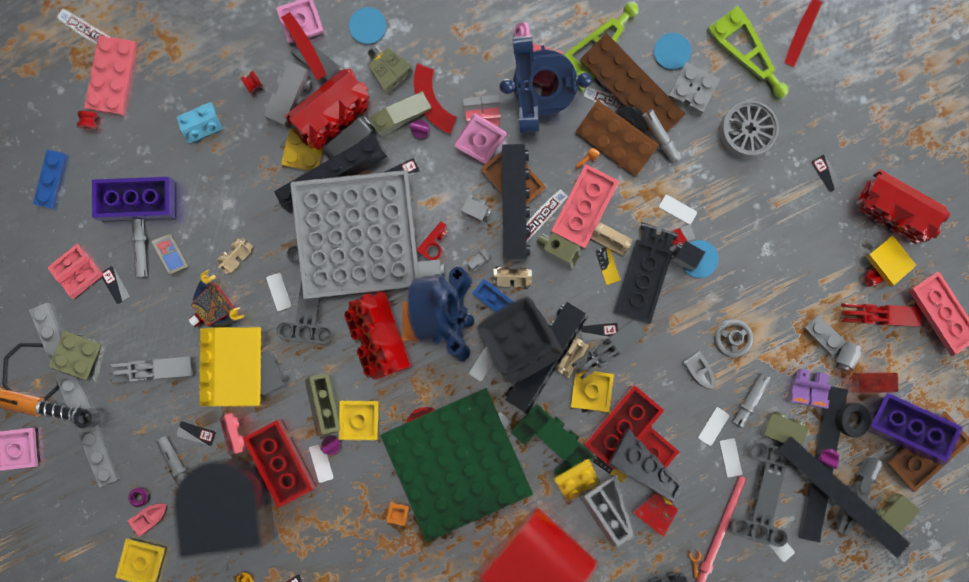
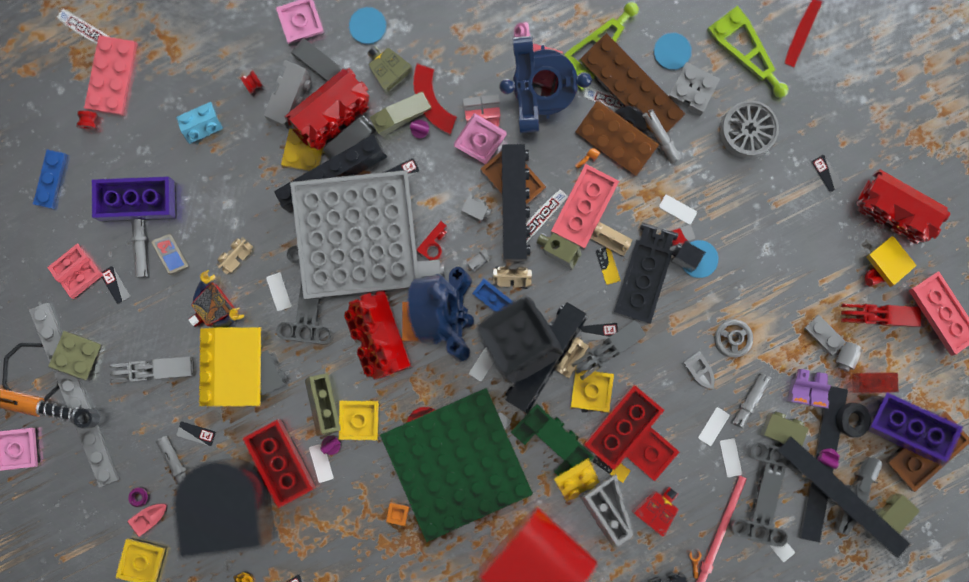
coral plate [219,413,244,456] -> none
red sticker [281,12,327,80] -> none
black wing [608,429,684,503] -> none

